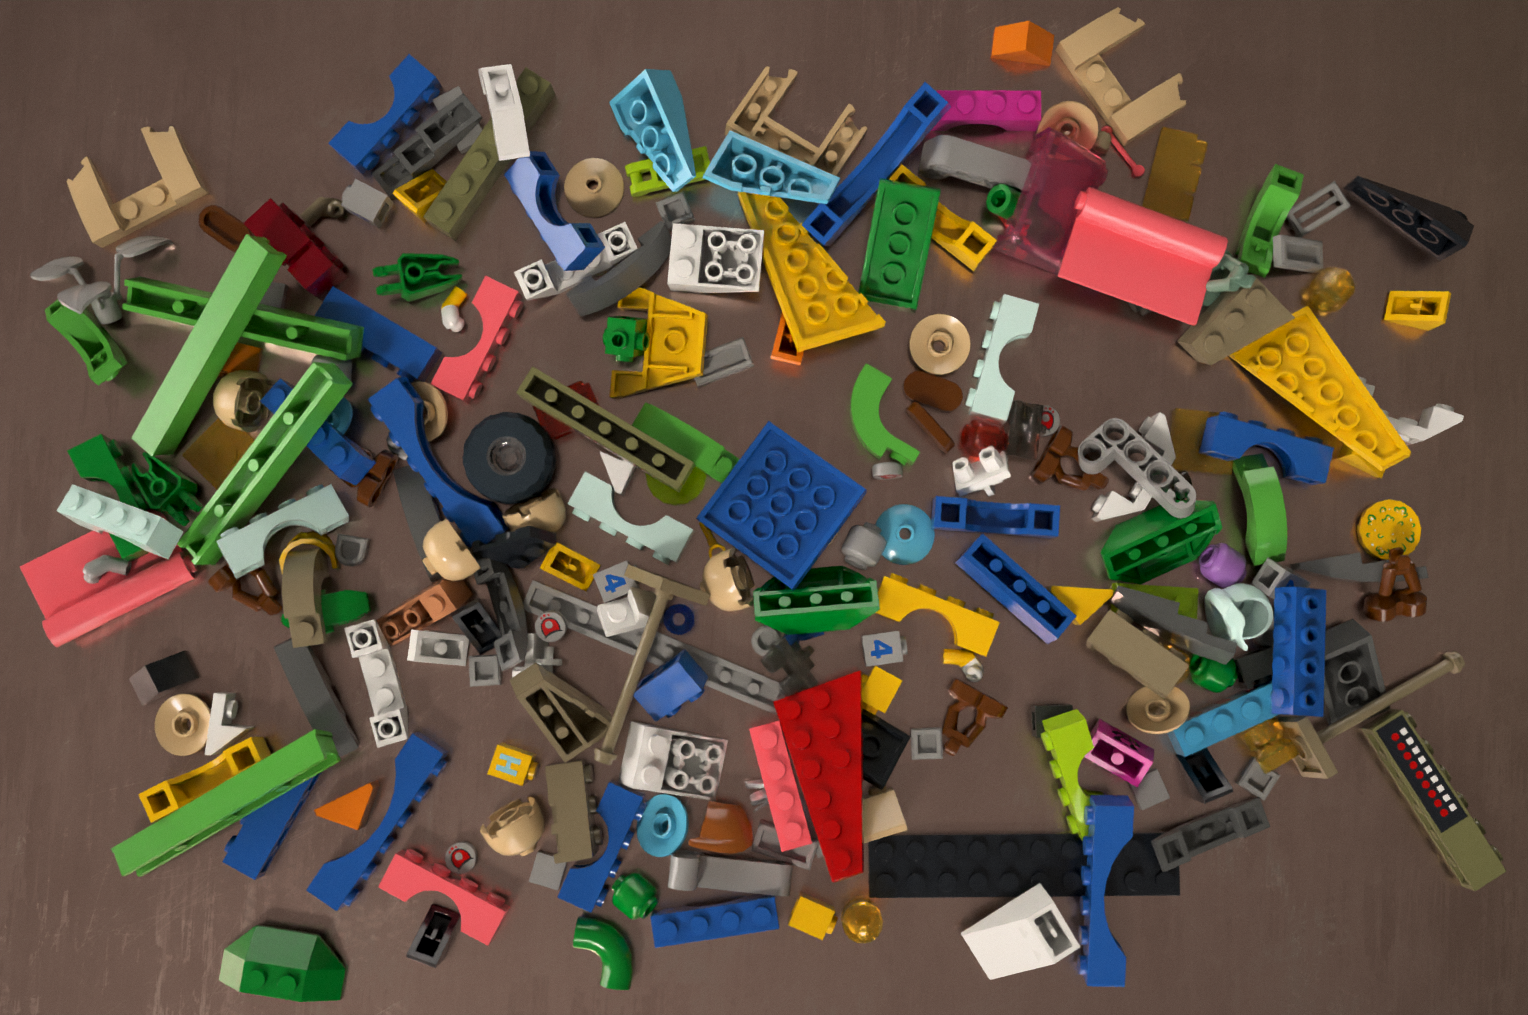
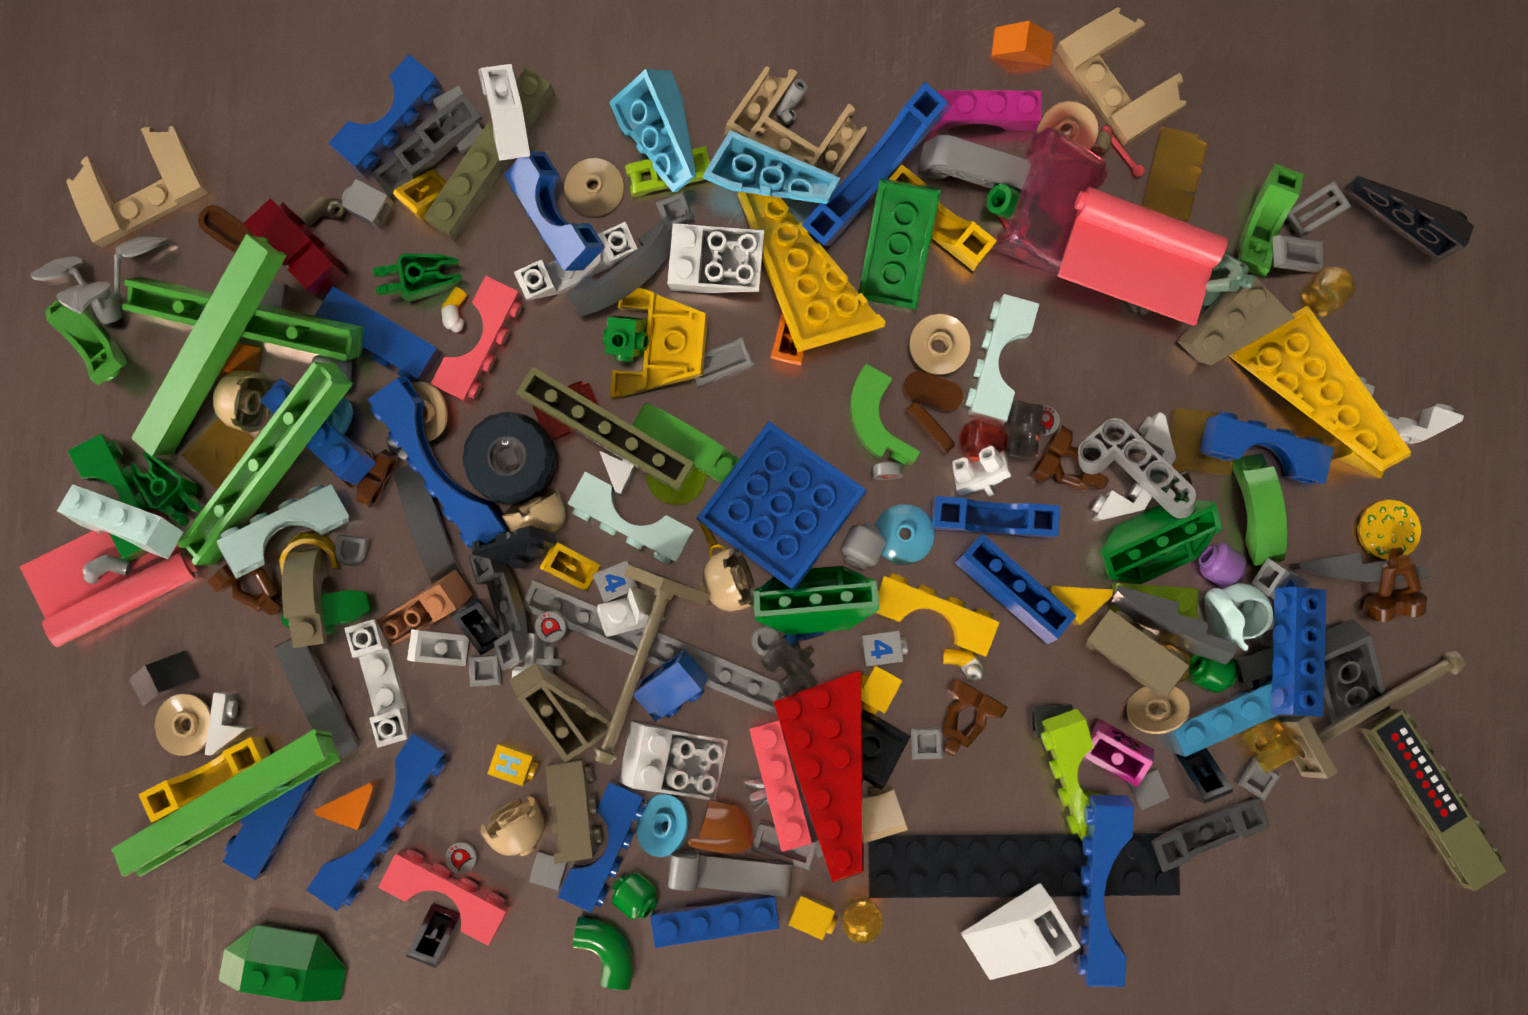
tan cylinder [422,518,481,581] -> none
clear blue hose [664,604,695,635] -> none
yellow slope [1384,291,1451,331] -> none
none -> light grey arm [777,79,808,125]

